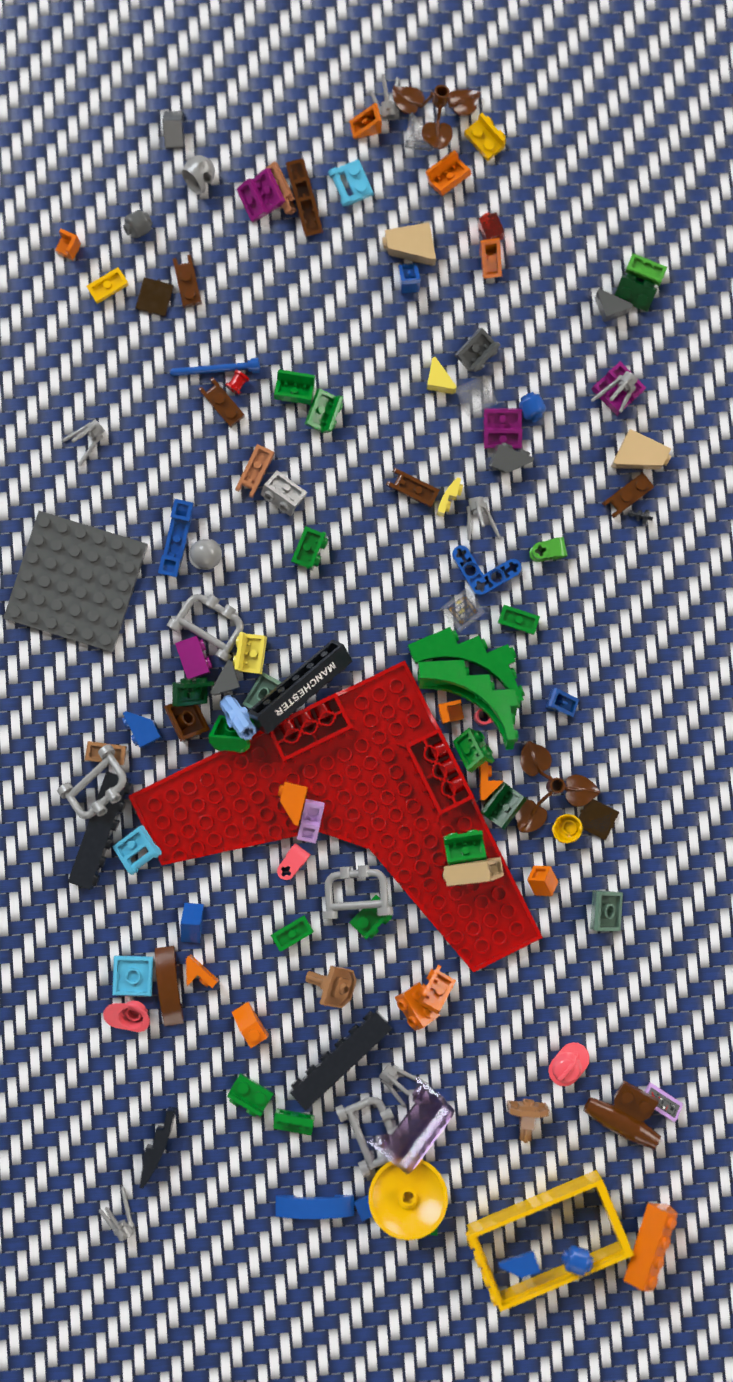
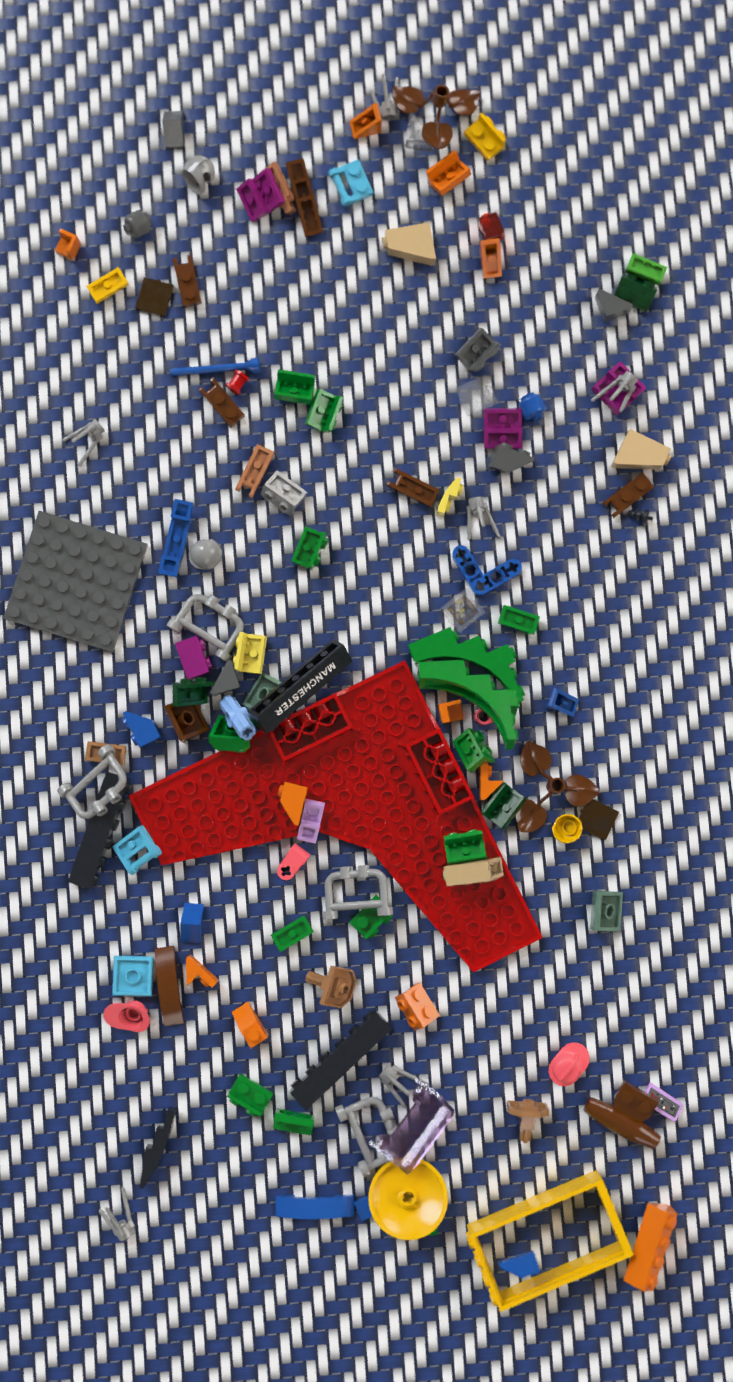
blue slope [398,263,421,294] -> none
orange bracket [418,965,456,1014] -> none
light yellow slope [427,357,457,394] -> none
orange panel [527,866,558,896] -> none
bright green piece [529,537,568,562] -> none
blue head [561,1245,593,1276] -> none

